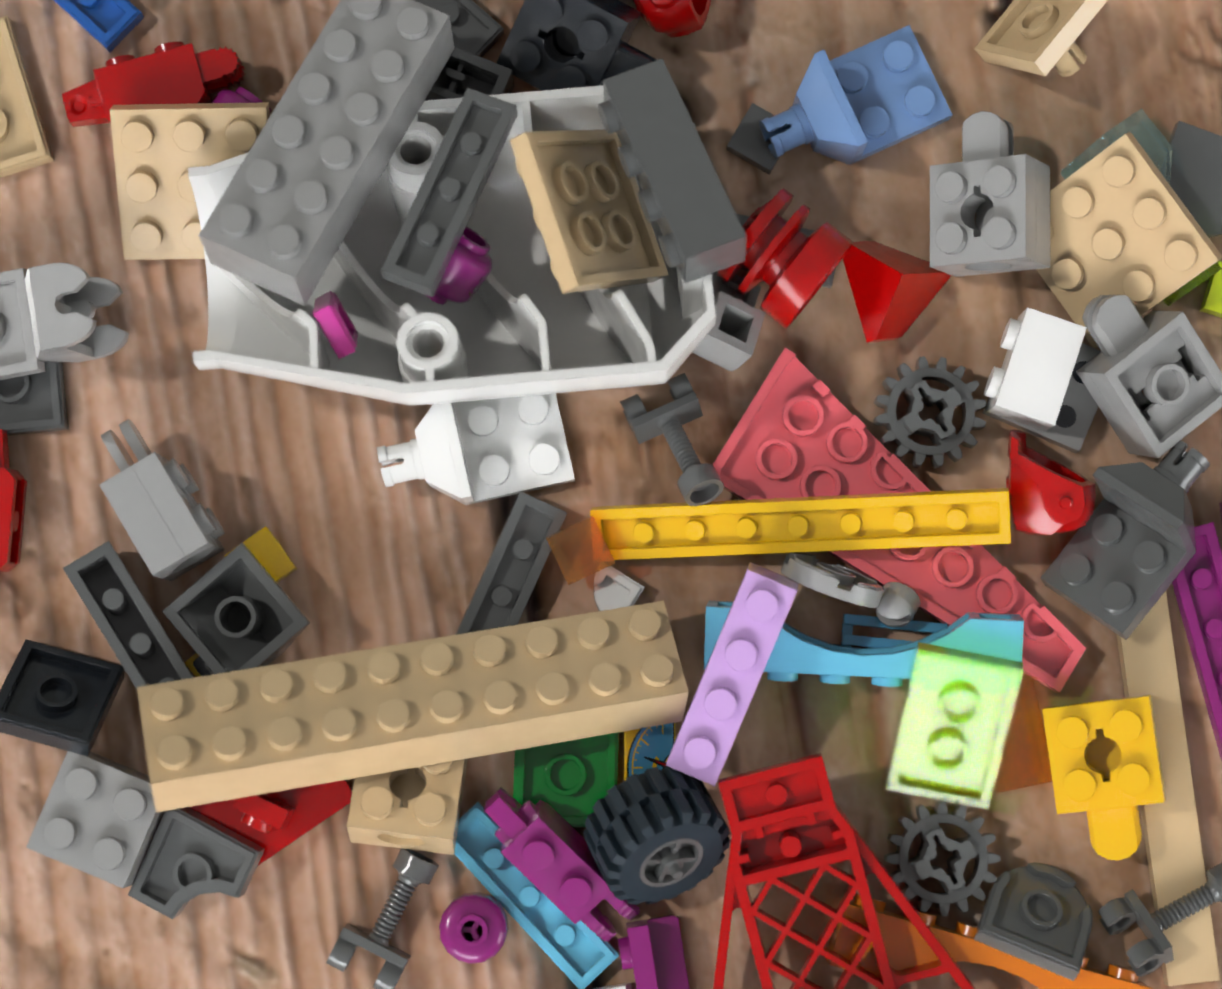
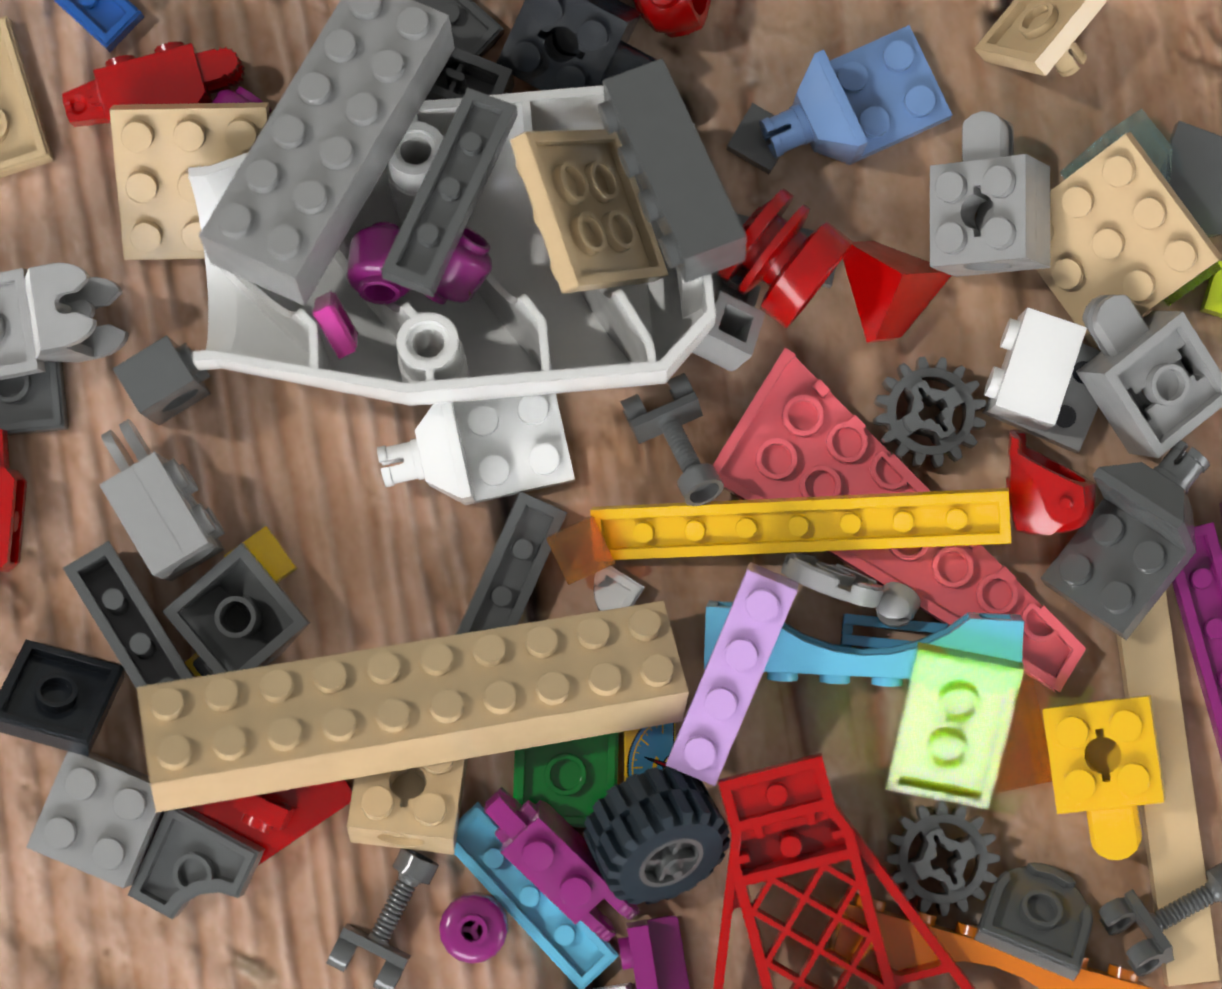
none -> dark grey brick [112,335,211,426]
none -> magenta head [346,222,412,305]

